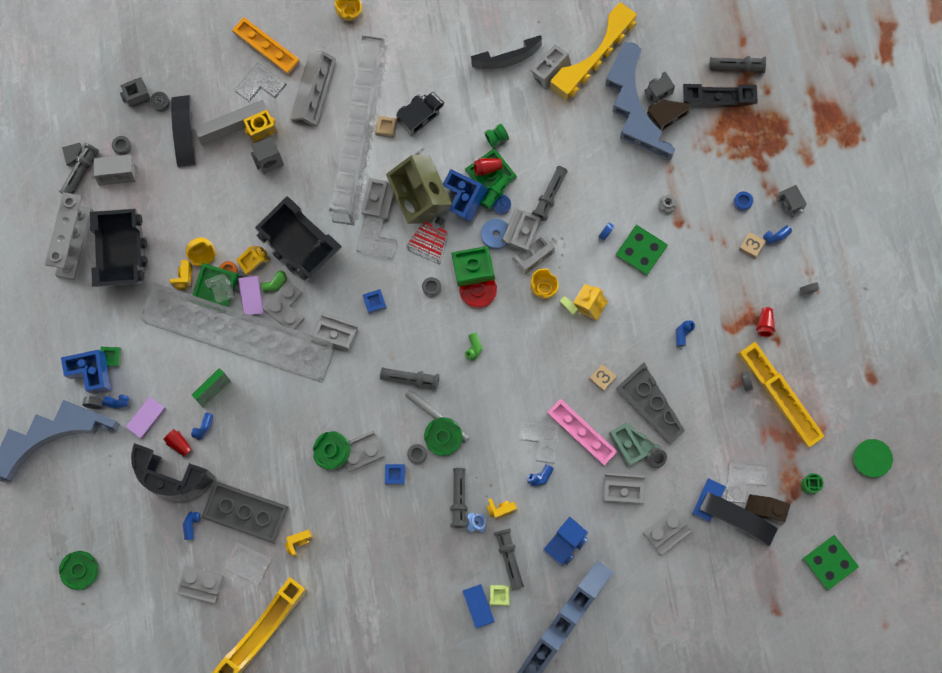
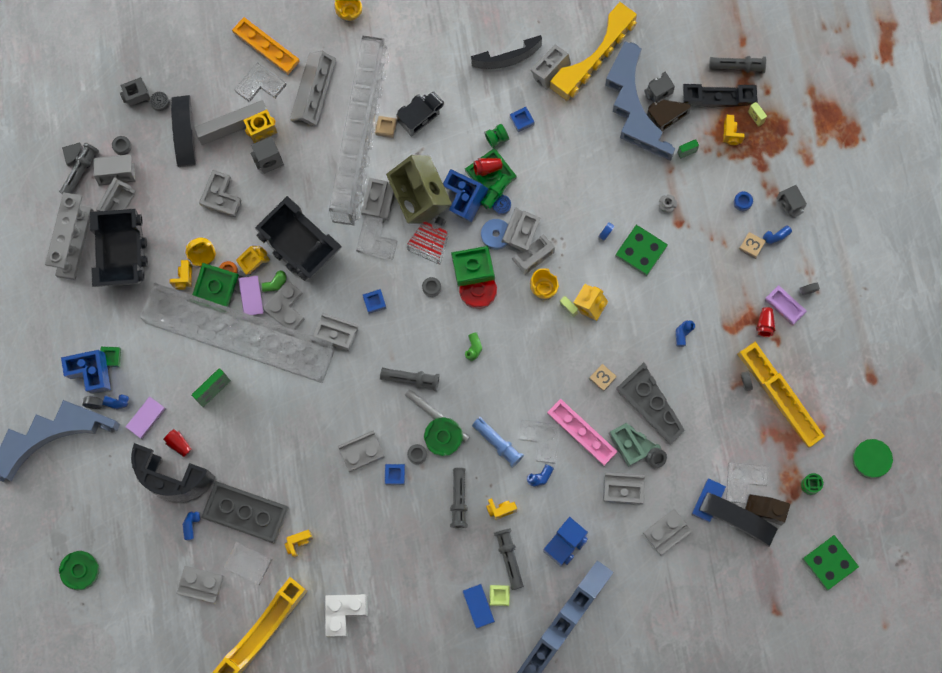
blue arm [191,413,213,440] -> none
clear panel [205,274,235,303] -> none
green tile [313,431,351,470] -> none
light blue plate [467,513,486,533] -> none
dark grey pin [532,166,568,221] -> none
none -> light grey hinge [96,178,136,211]
none -> light grey plate [199,170,242,217]
none -> white brick [325,594,368,638]
none -> medium blue pin [472,417,524,468]
none -> blue tile [510,107,535,132]
none -> green tile [677,139,699,159]
none -> yellow bracket [723,115,745,145]
none -> yellowish green tile [748,102,767,126]
none -> lavender tile [765,285,807,326]

